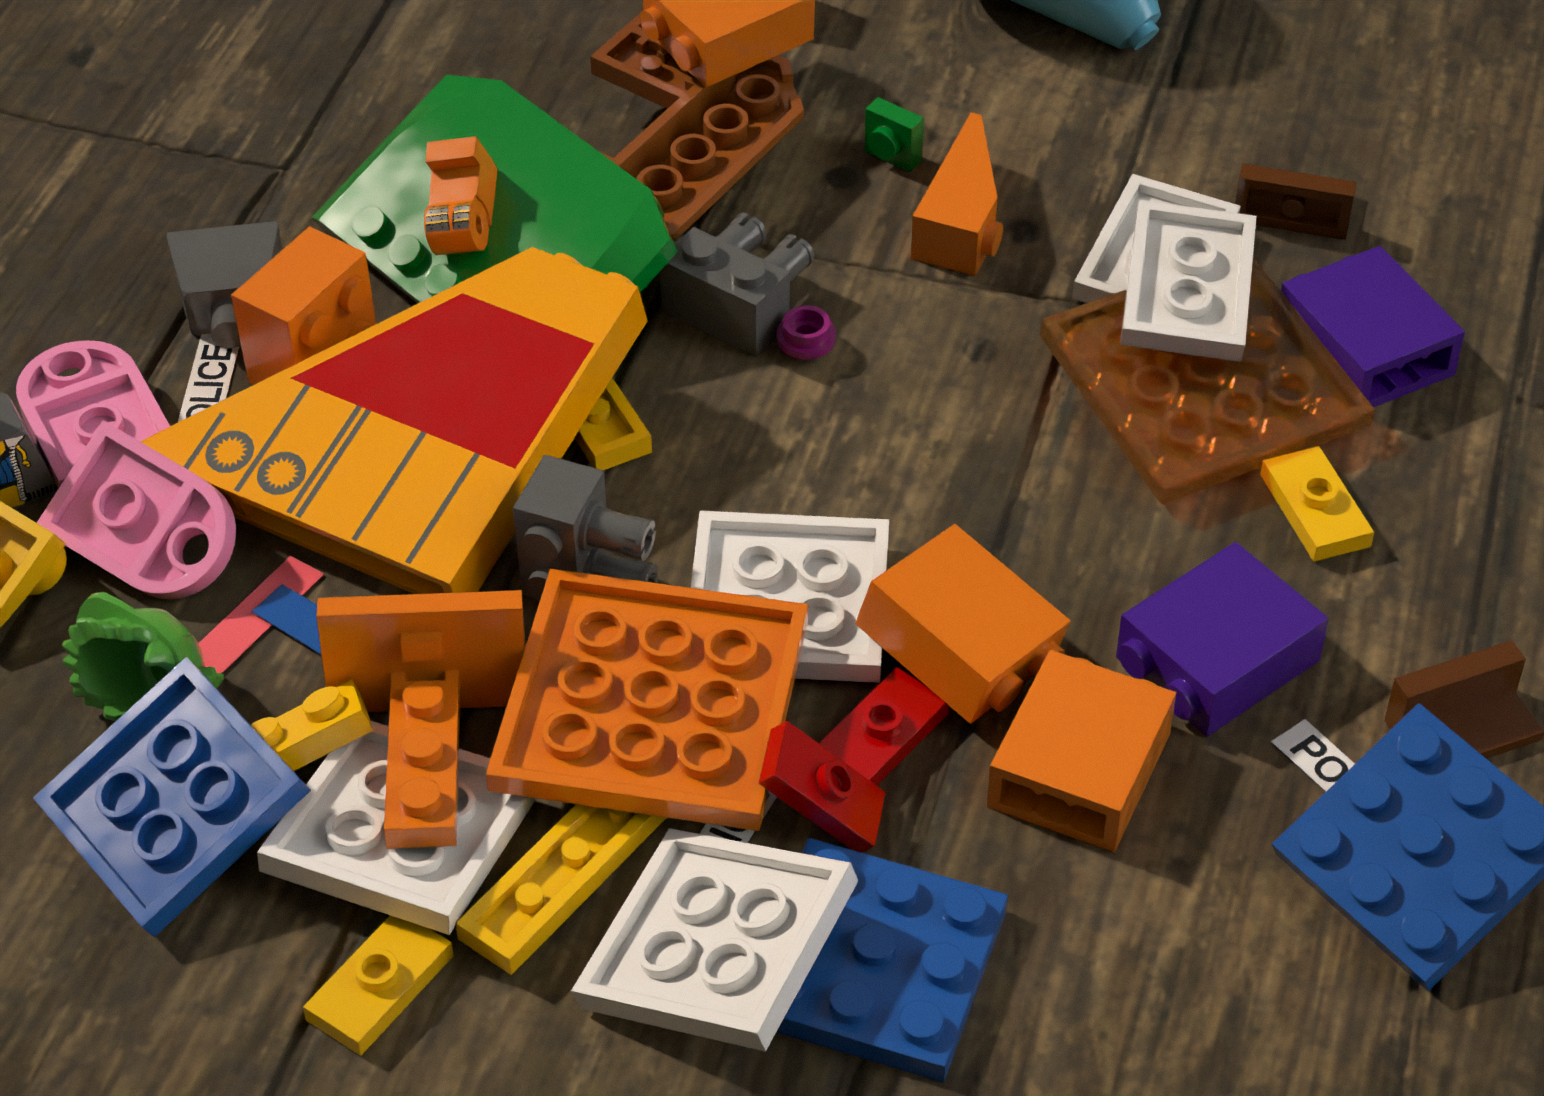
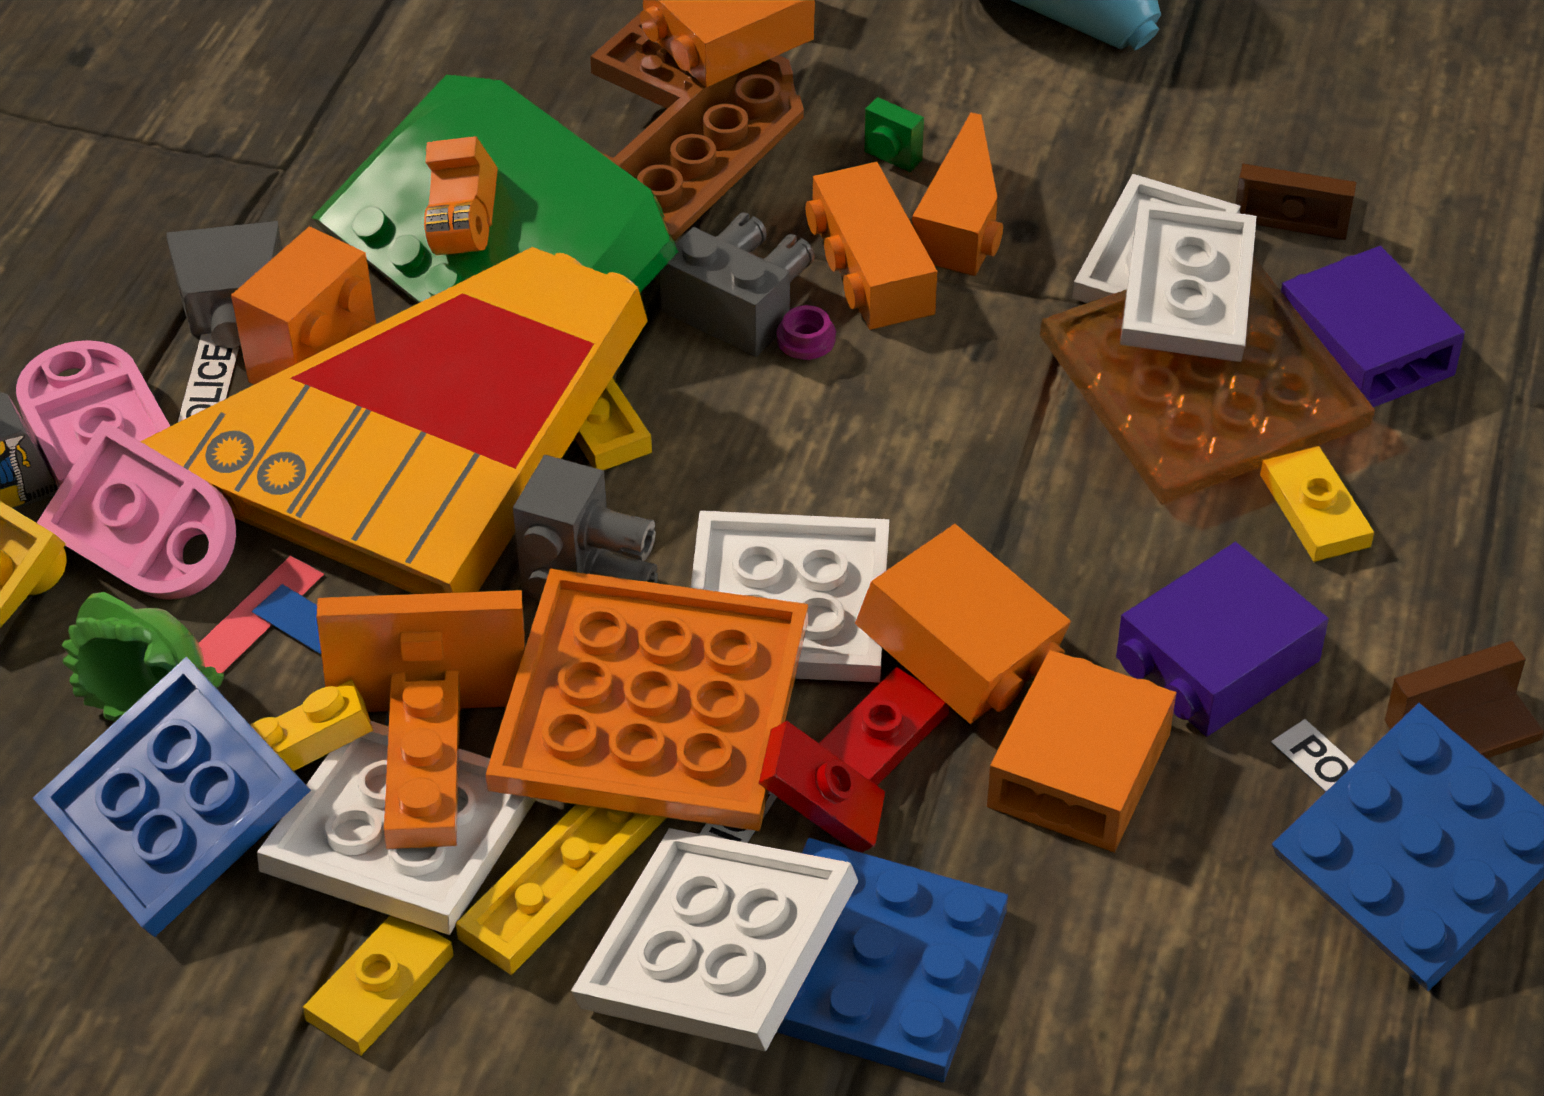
none -> orange brick [806,162,937,330]

